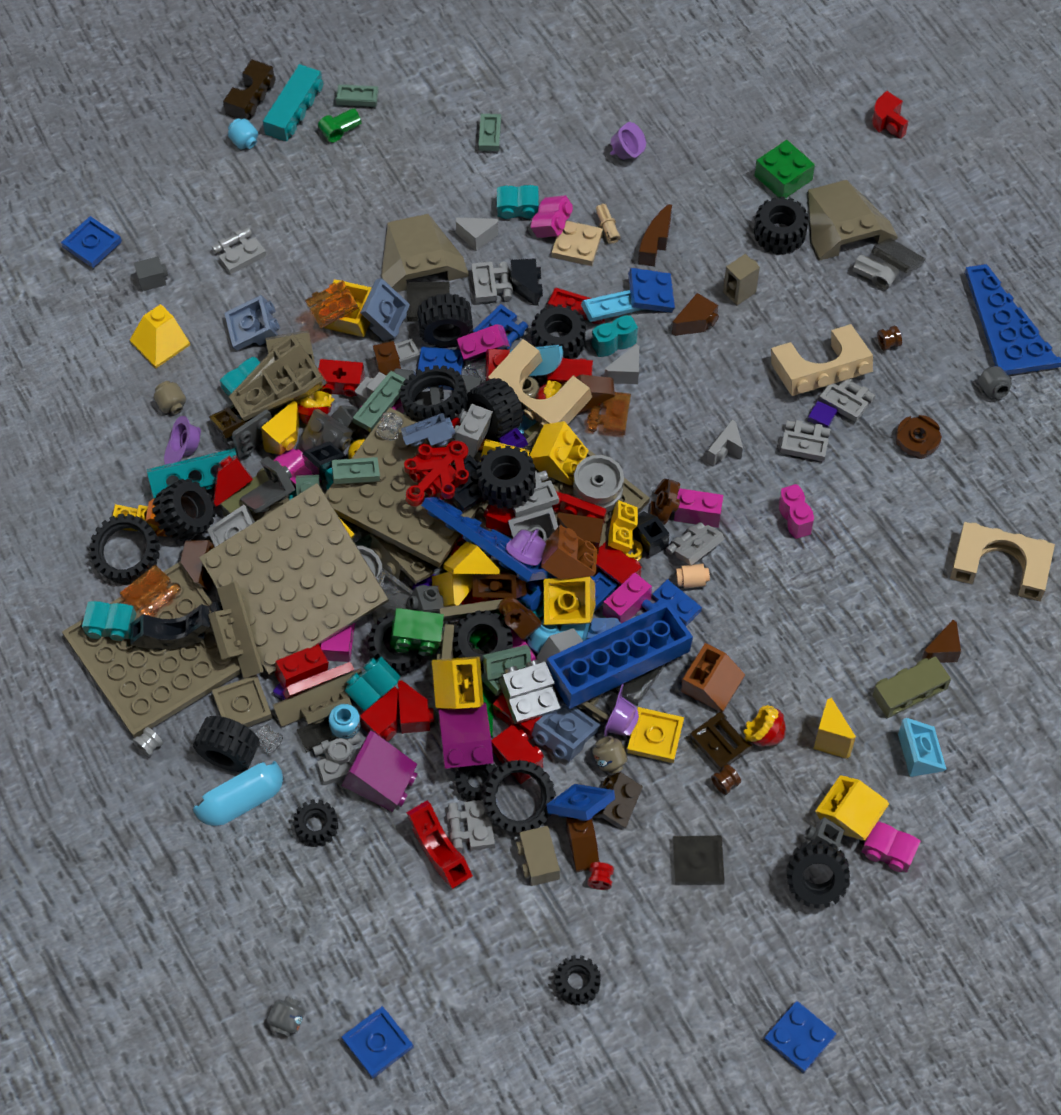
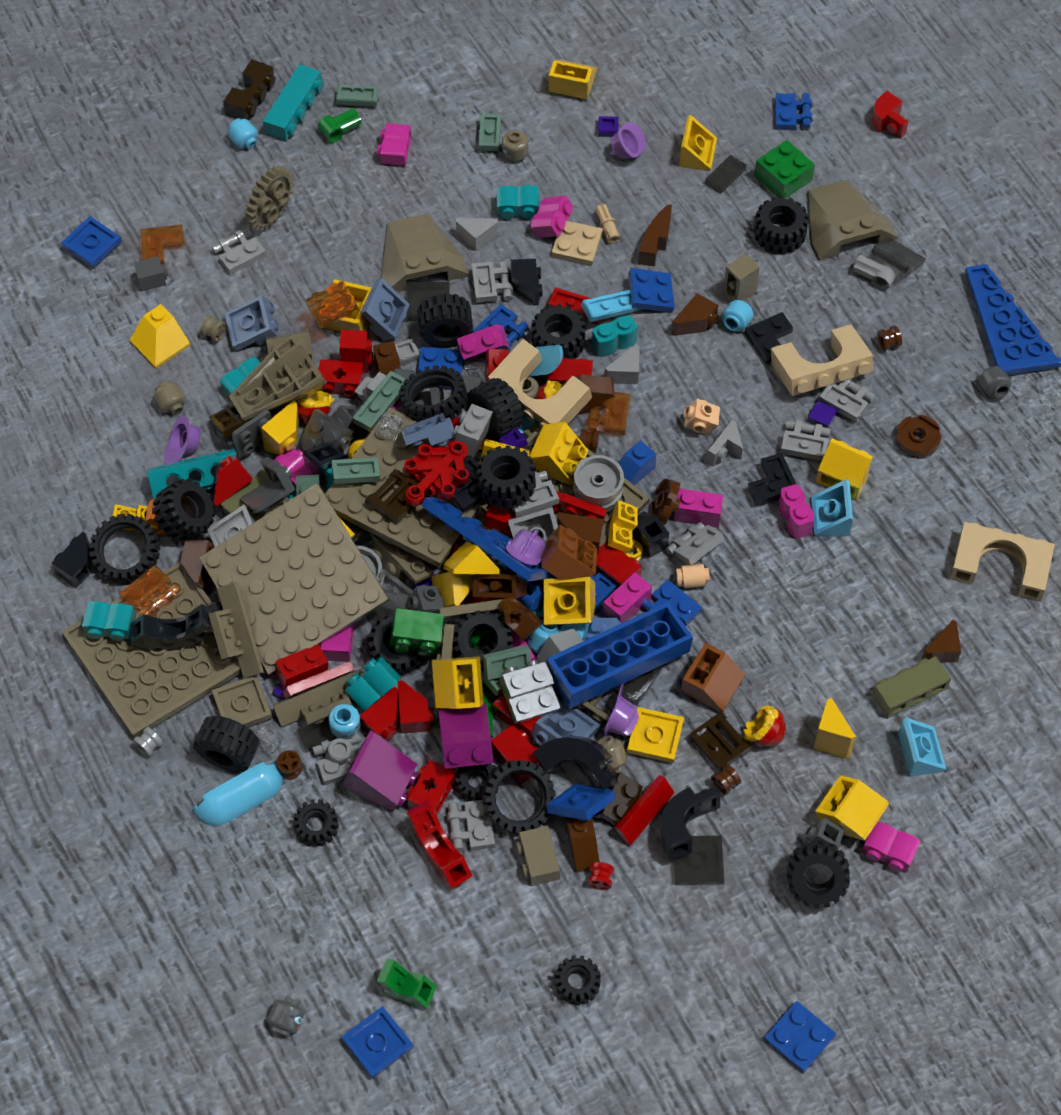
none -> black slope [52,532,92,588]
none -> clear orange plate [141,224,185,264]
none -> dark tan wheel [200,316,227,342]
none -> dark tan gear [244,165,295,232]
none -> reddish brown wheel [277,750,302,780]
none -> red brick [339,330,374,374]
none -> dark brown plate [365,469,426,523]
none -> dark pink brick [377,123,412,166]
none -> green brick [377,959,437,1009]
none -> red brick [406,759,456,816]
none -> dark tan head [502,130,529,161]
none -> black arch [533,736,619,790]
none -> yellow slope [548,59,597,99]
none -> reddish brown wheel [580,429,599,453]
none -> dark purple tile [598,116,619,137]
none -> red tile [615,775,675,846]
none -> blue slope [619,440,656,485]
none -> black arch [661,786,721,861]
none -> yellow slope [680,115,717,171]
none -> light nougat brick [683,399,720,435]
none -> clear smoke tile [705,155,747,194]
none -> medium azure head [722,300,753,332]
none -> black plate [745,312,793,364]
none -> black plate [748,453,796,506]
none -> blue plate [775,93,813,130]
none -> medium azure slope [811,479,853,537]
none -> yellow slope [816,438,873,500]

